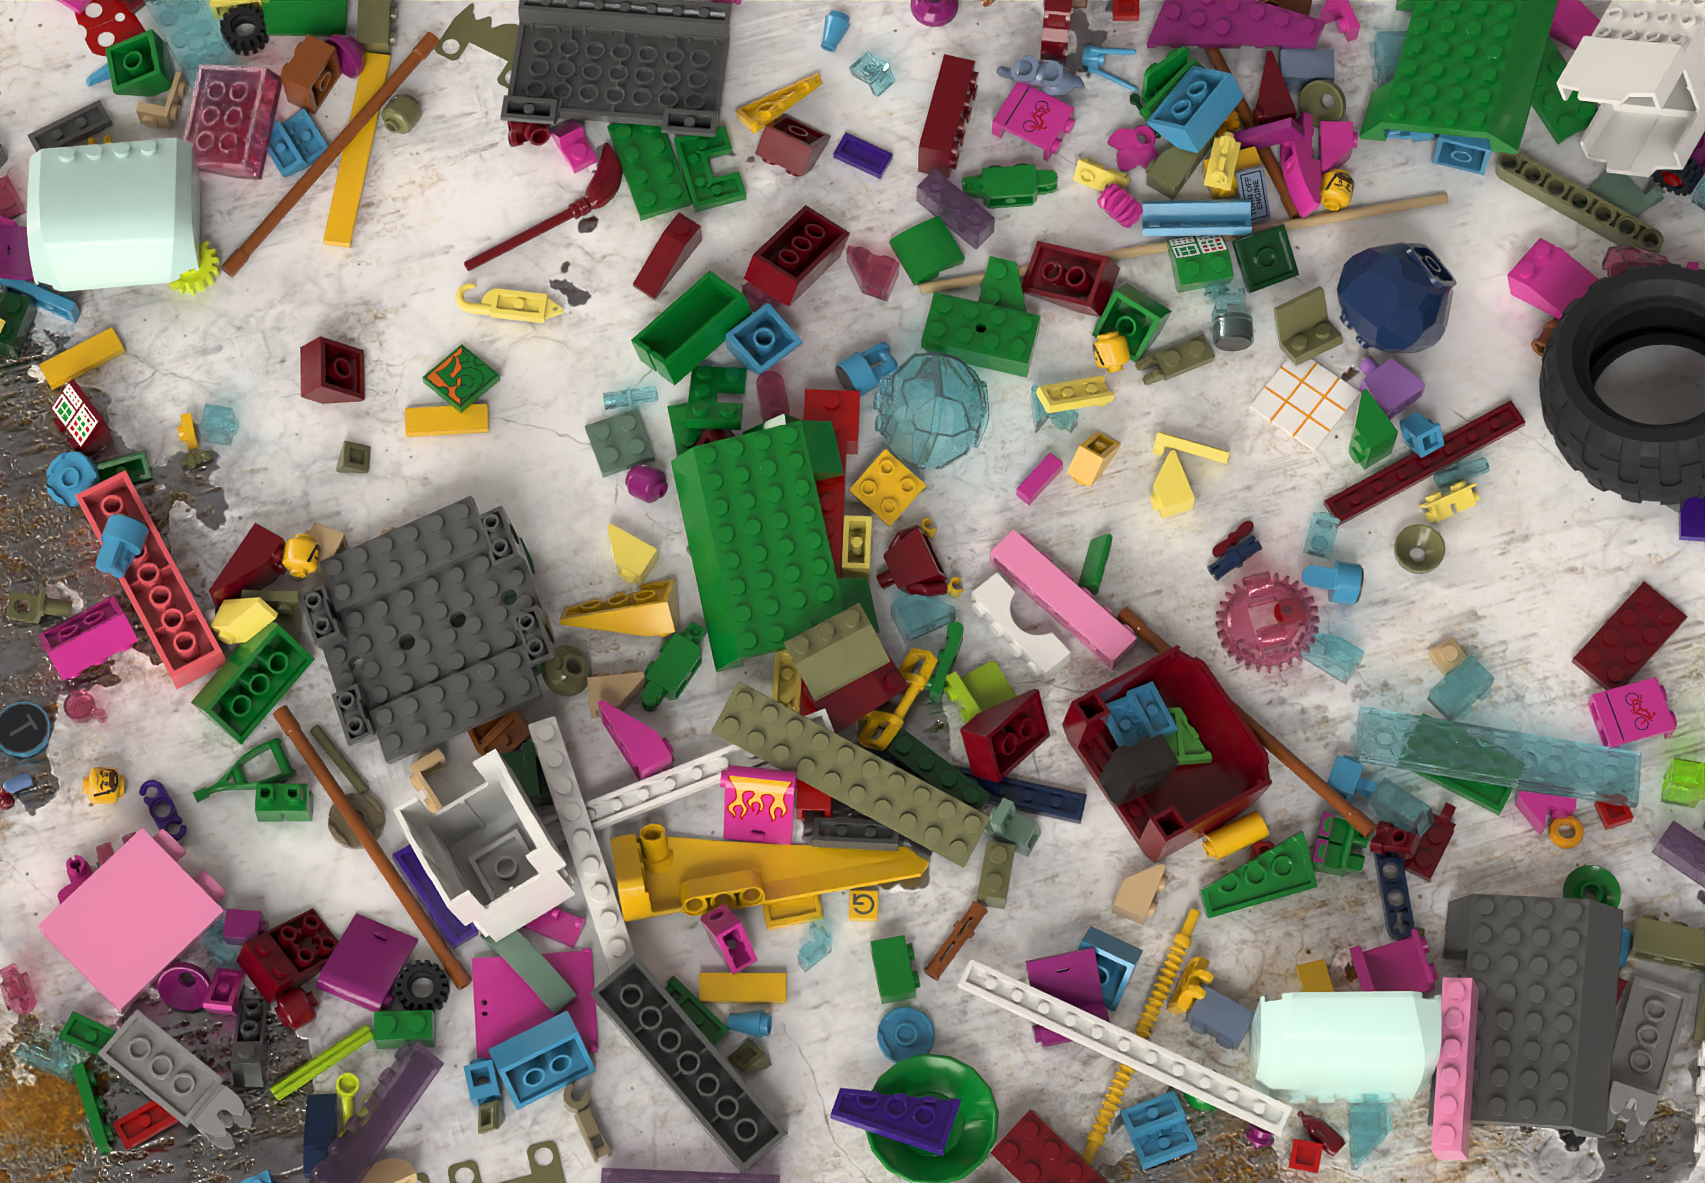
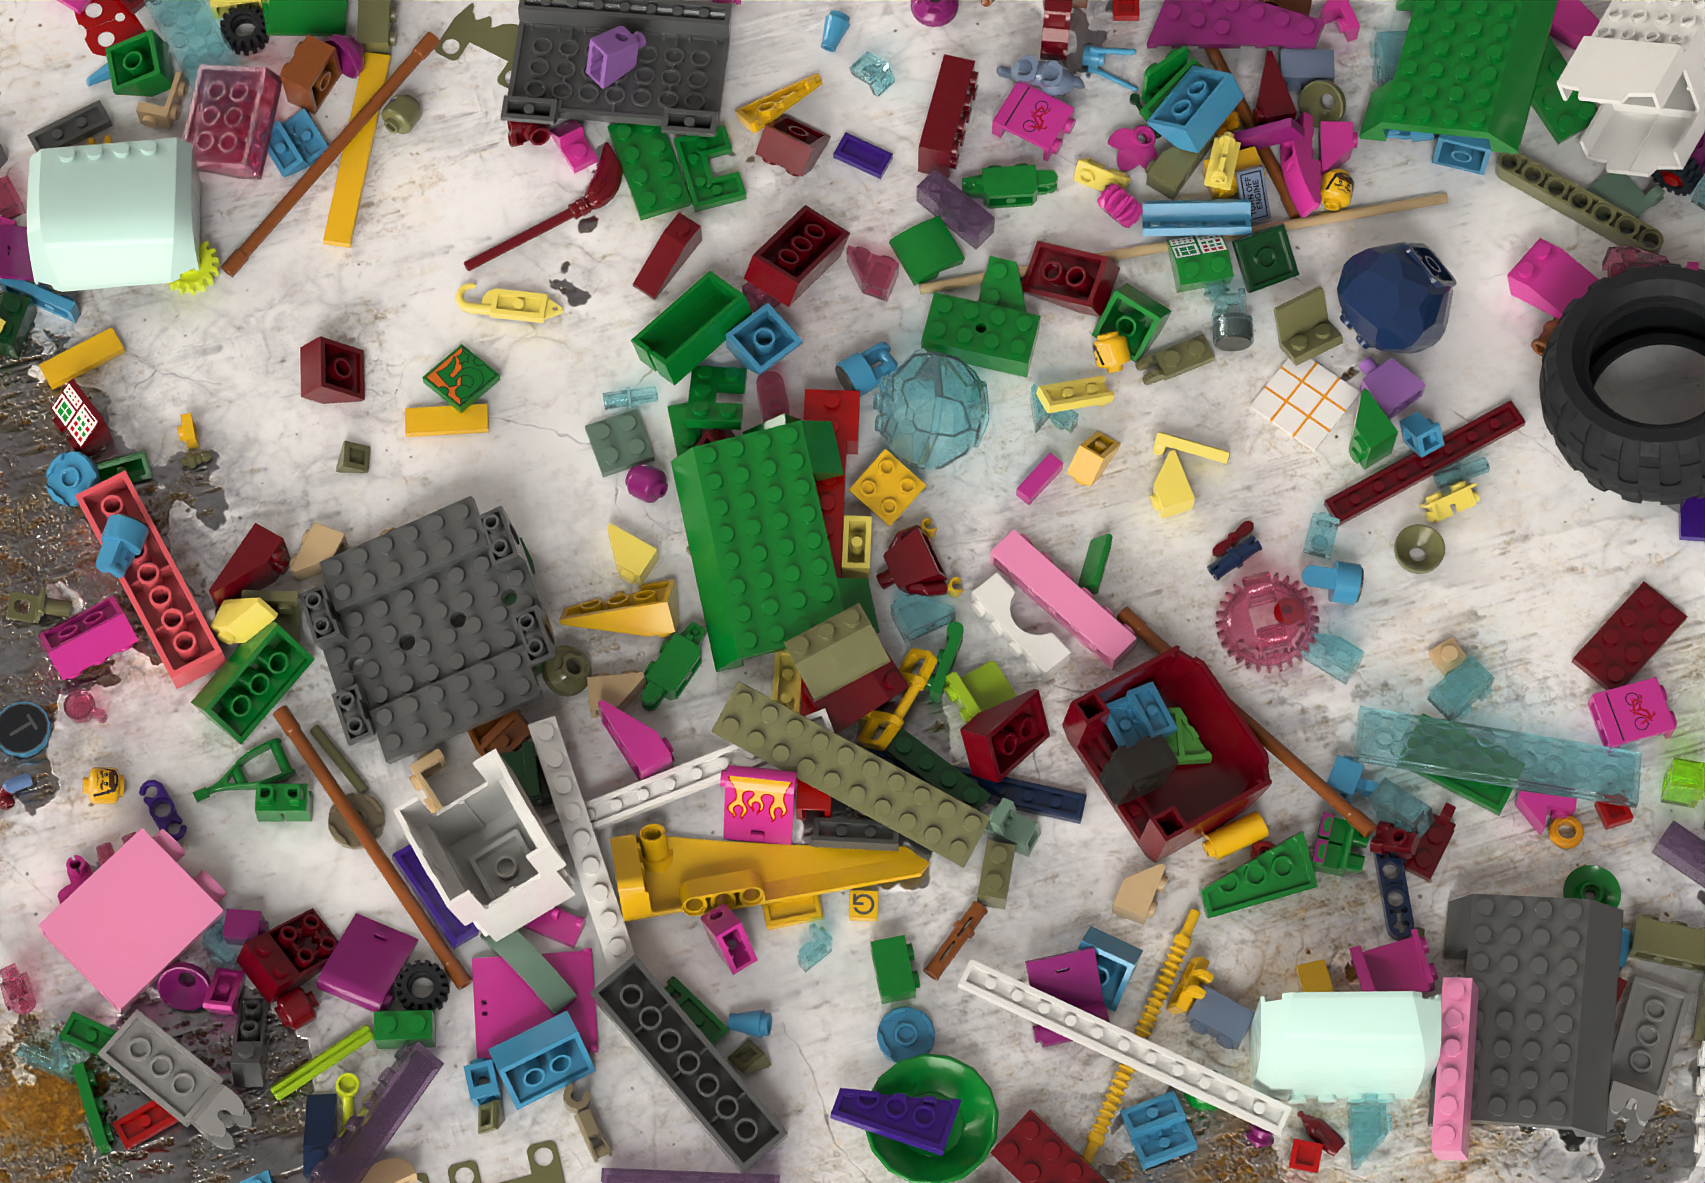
clear light blue brick [199,404,239,446] -> none
yellow head [282,534,321,577] -> none
yellow tile [699,973,787,1004] -> none
none -> medium lavender torso [586,26,646,89]

